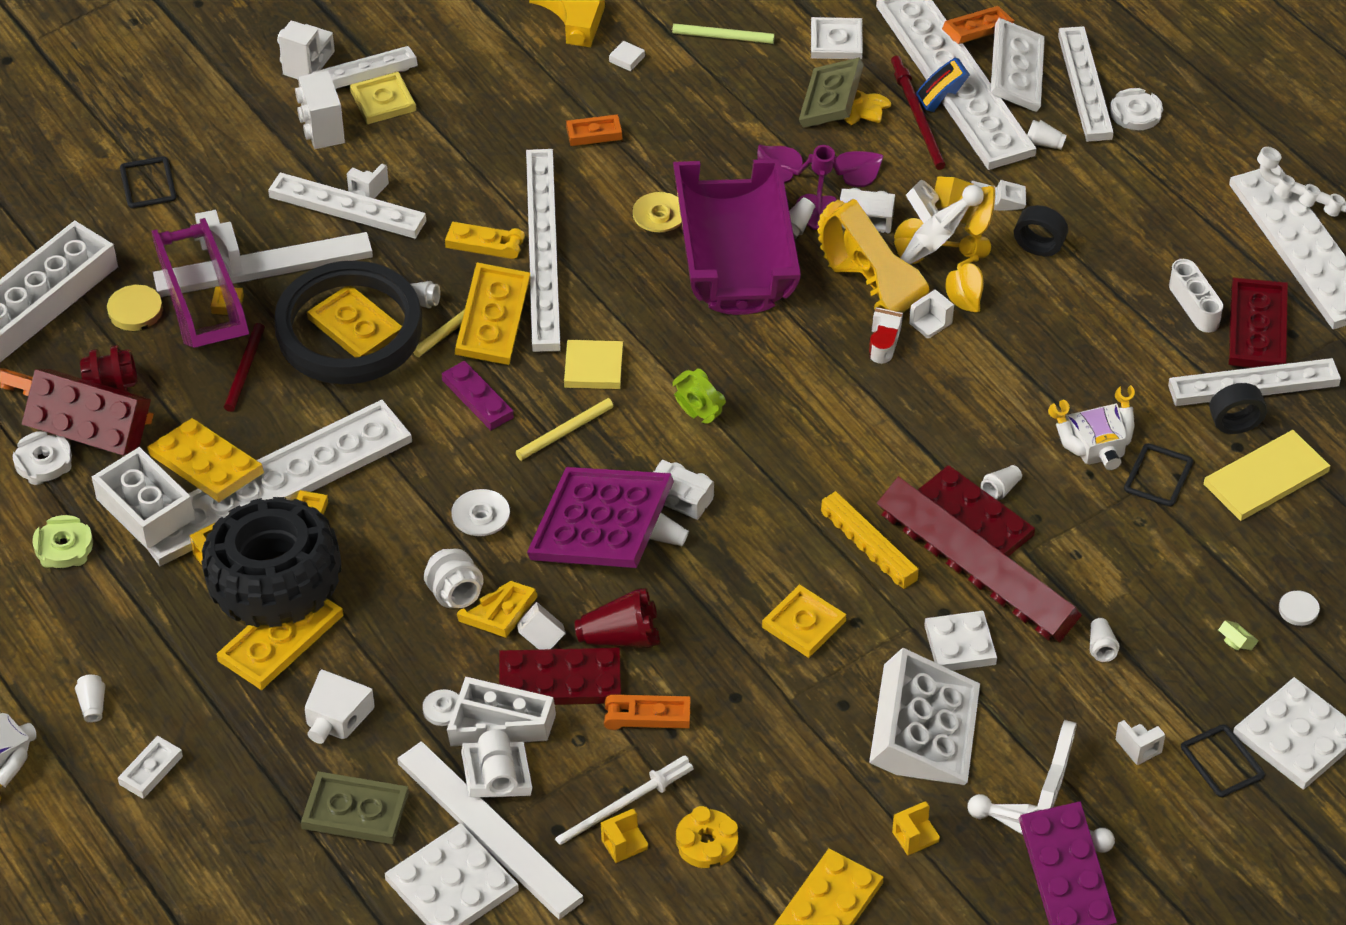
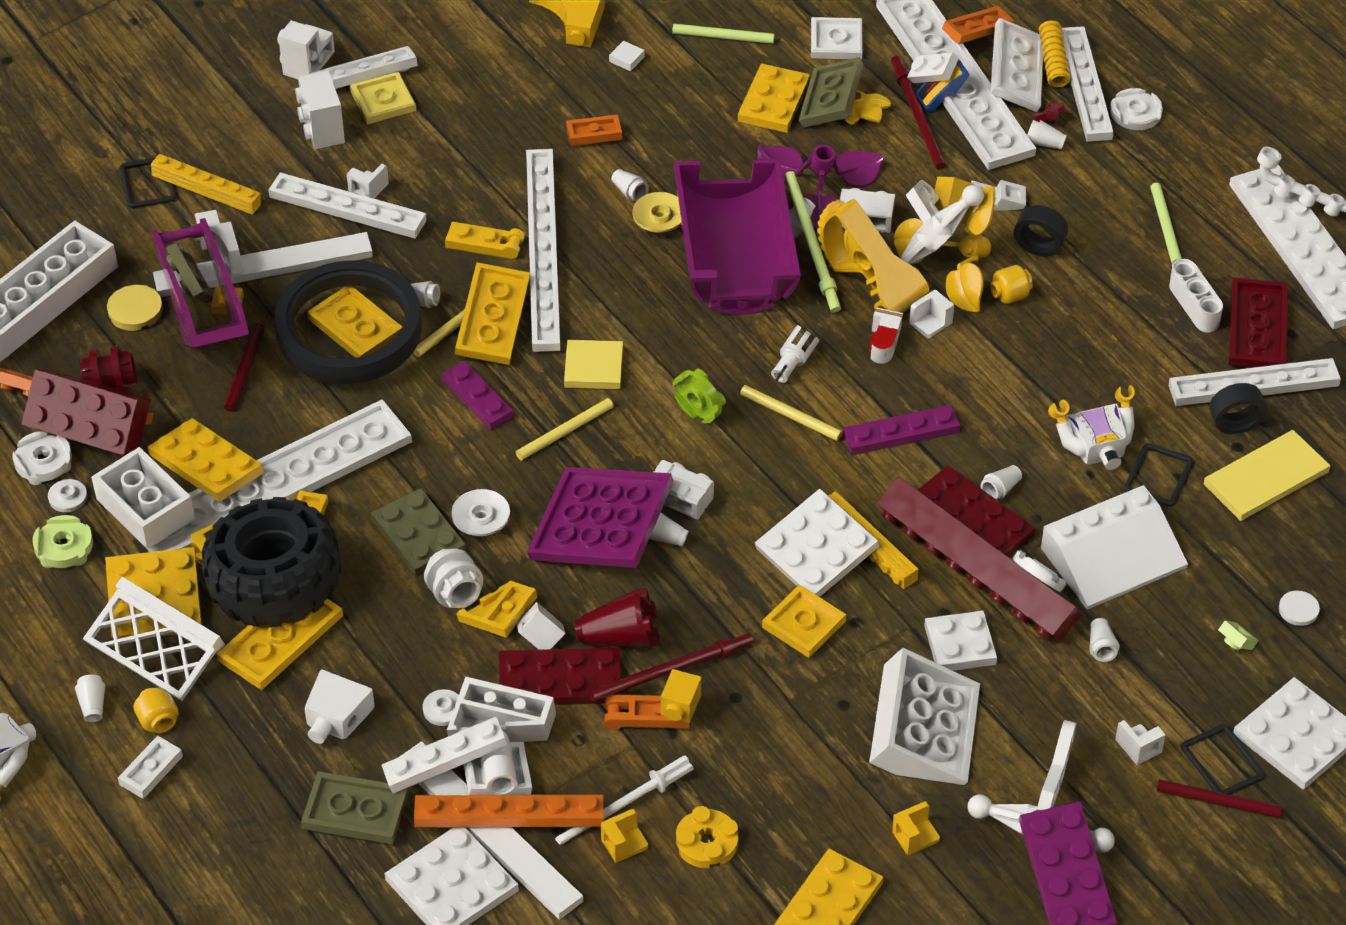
none -> white piece [48,479,87,512]
none -> white fence [83,577,225,701]
none -> yellow plate [105,547,202,640]
none -> yellow head [133,688,179,733]
none -> yellow piece [151,154,261,215]
none -> olive plate [166,243,213,303]
none -> olive plate [371,488,466,577]
none -> white plate [382,717,508,794]
none -> orange plate [414,795,603,827]
none -> dark red bar [589,633,754,702]
none -> white cone [612,169,649,201]
none -> yellow brick [660,669,701,723]
none -> yellow plate [738,63,810,133]
none -> light yellow bar [740,385,843,441]
none -> white plate [755,489,879,597]
none -> white arm [771,325,819,383]
none -> yellowish green bar [784,171,841,313]
none -> magenta plate [843,405,960,456]
none -> white plate [907,52,959,83]
none -> yellow head [990,265,1033,304]
none -> white tile [1012,550,1066,592]
none -> dark red piece [1033,102,1067,123]
none -> yellow piece [1039,21,1071,87]
none -> white slope [1041,485,1188,610]
none -> yellowish green bar [1150,183,1182,265]
none -> dark red bar [1156,779,1282,818]

